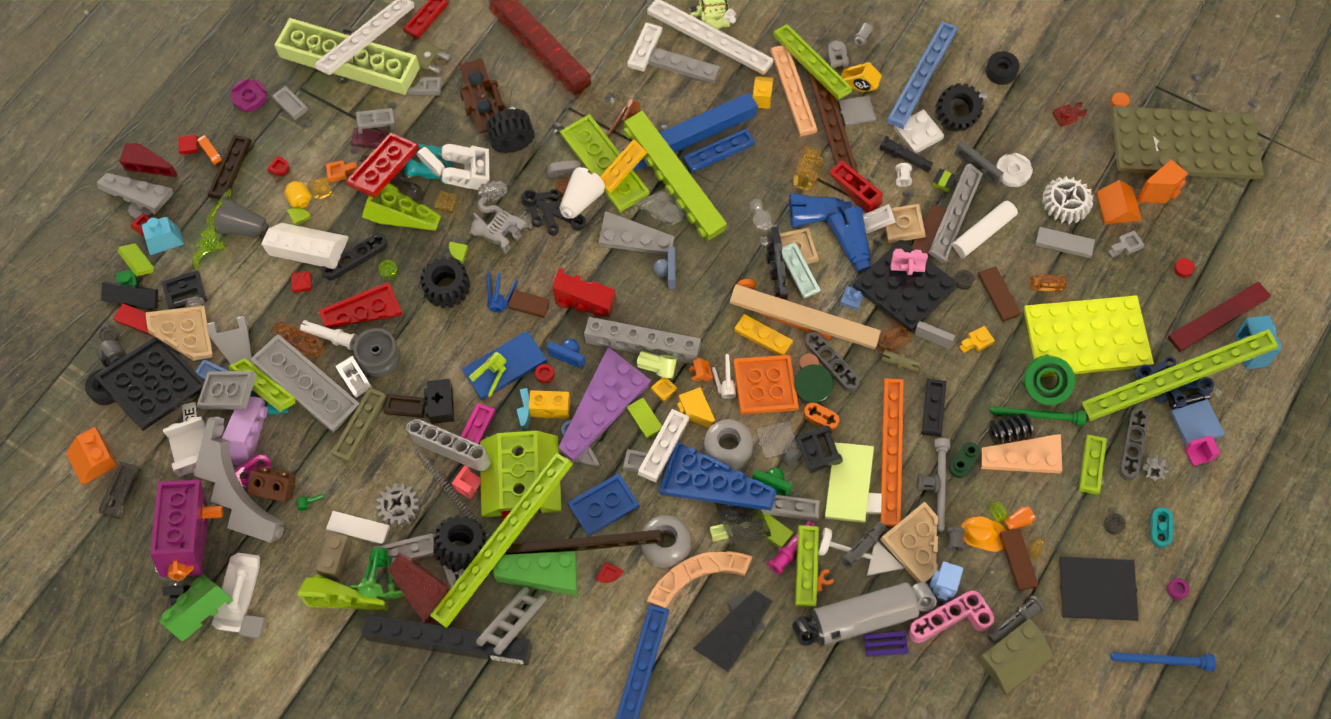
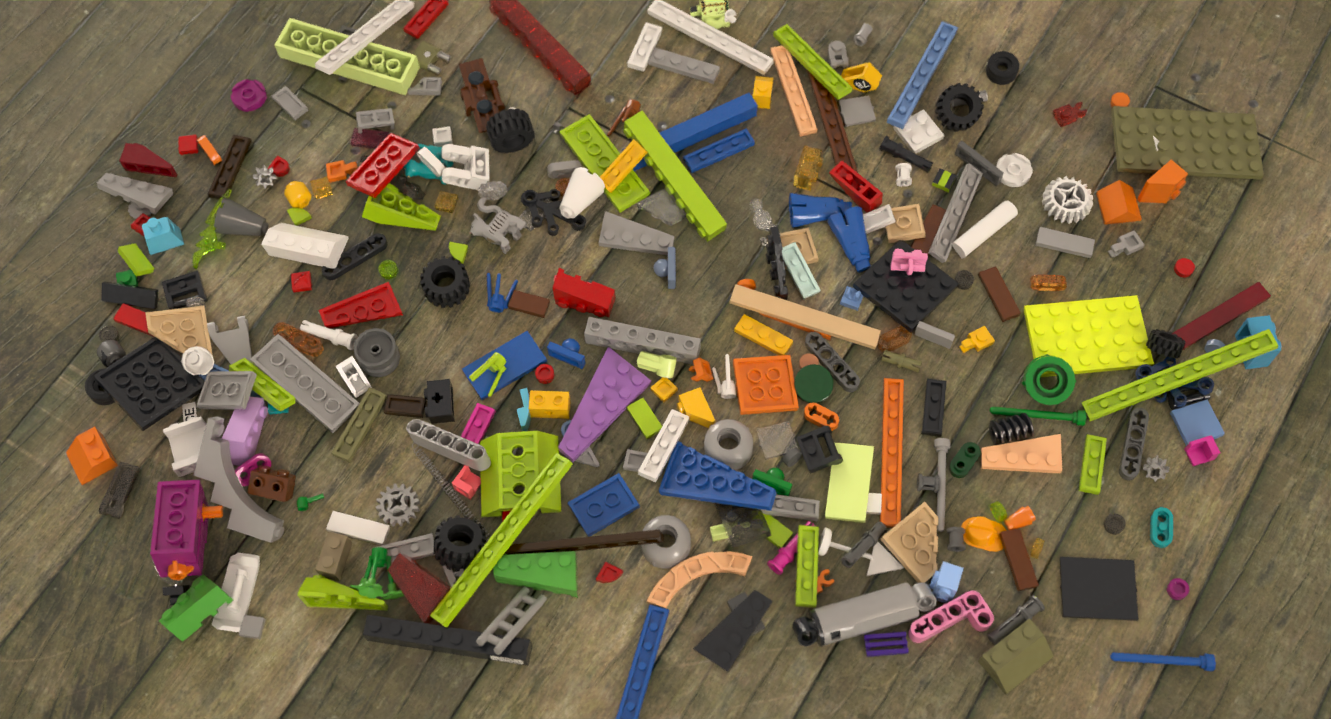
none -> white hair [181,346,214,375]
none -> light grey gear [253,165,277,189]
none -> white tile [432,126,453,147]
none -> black tyre [1146,329,1186,358]
none -> sand blue tile [1205,339,1226,353]

